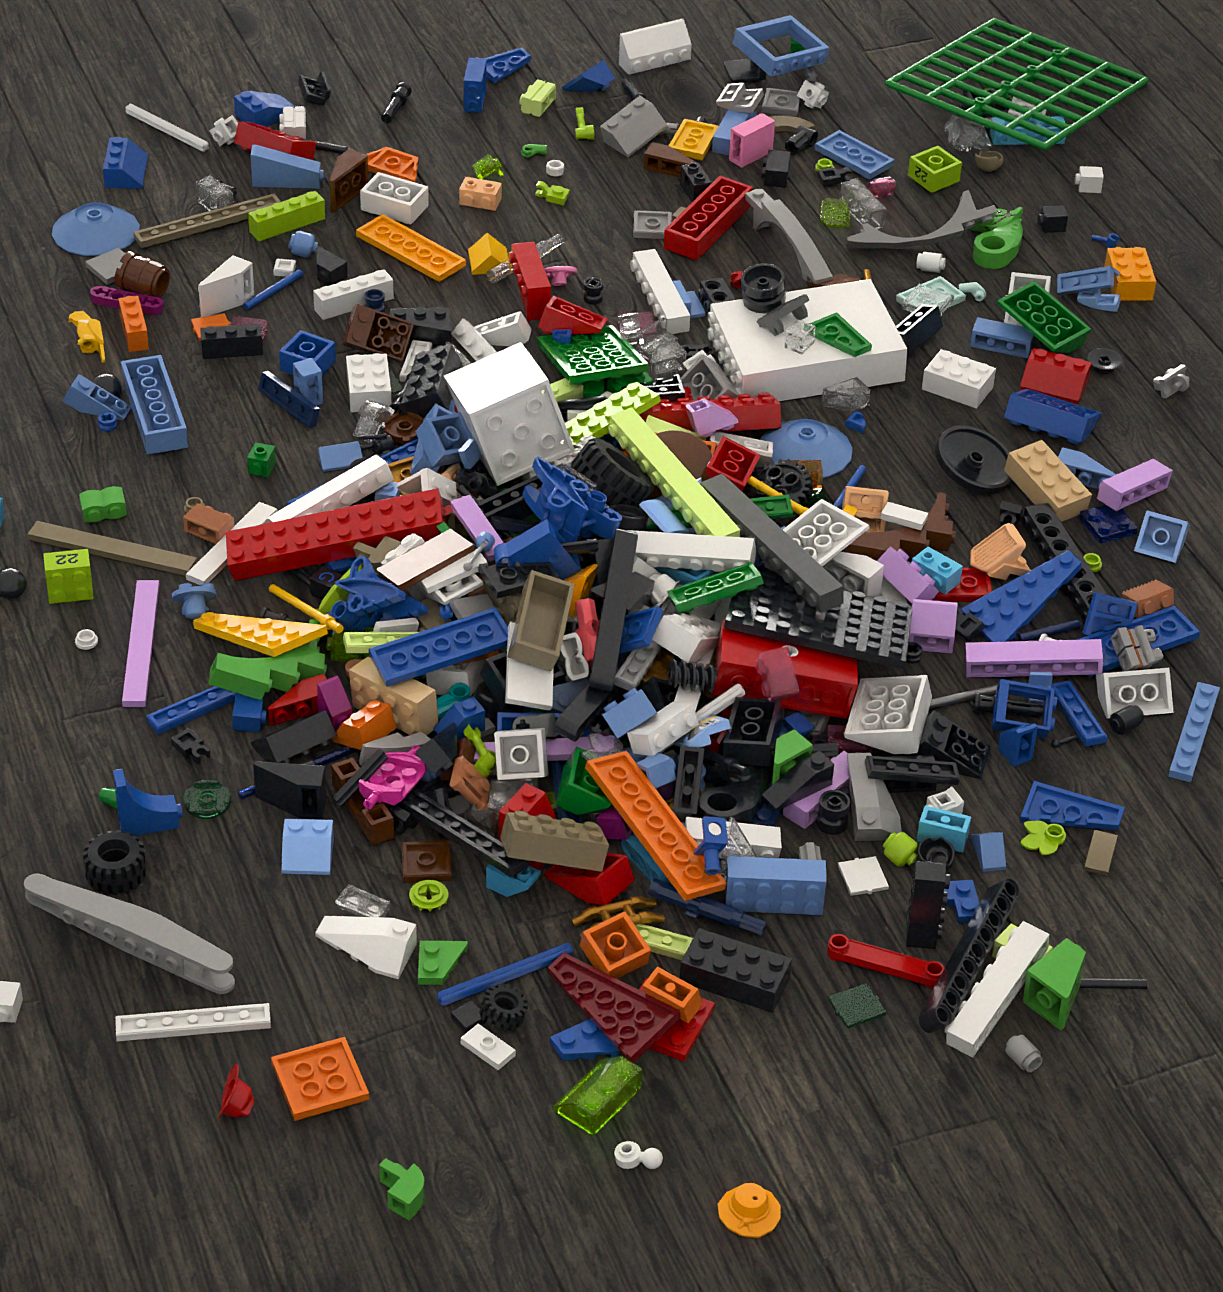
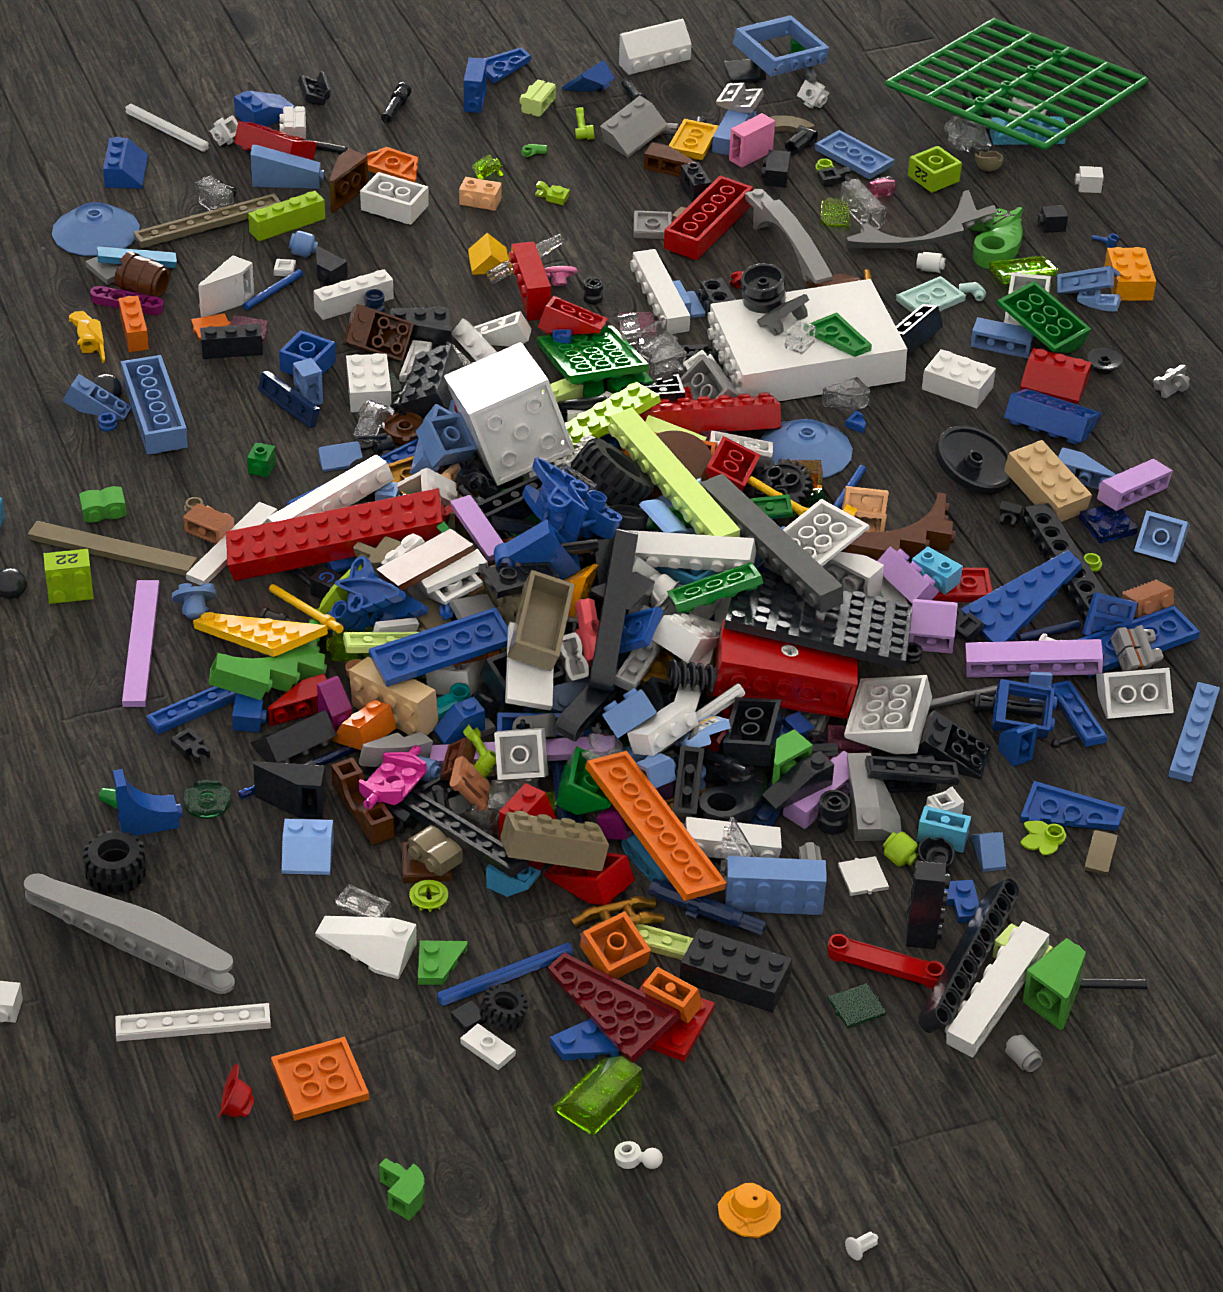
white plate [75,629,98,650] -> none
black axle [332,750,388,807] -> none
light orange plate [356,214,466,282] -> none
black slope [416,722,457,774] -> none
medium blue tile [458,439,482,469] -> none
hinge [463,532,495,571] -> none
white tile [546,160,564,177] -> none
lavender slope [685,398,739,437] -> none
blue bracket [694,816,728,875] -> none
clear pink brick [755,646,799,702] -> none
light grey tile [762,88,801,117] -> none
white tile [880,502,928,530] -> none
clear tile [902,283,954,315] -> none
light nougat piece [970,523,1031,580] -> none
black brick [1109,705,1144,734] -> none
none -> tile [97,247,177,268]
none -> dark tan brick [408,825,463,876]
none -> white piece [845,1232,878,1260]
none -> clear neon green plate [989,256,1057,284]

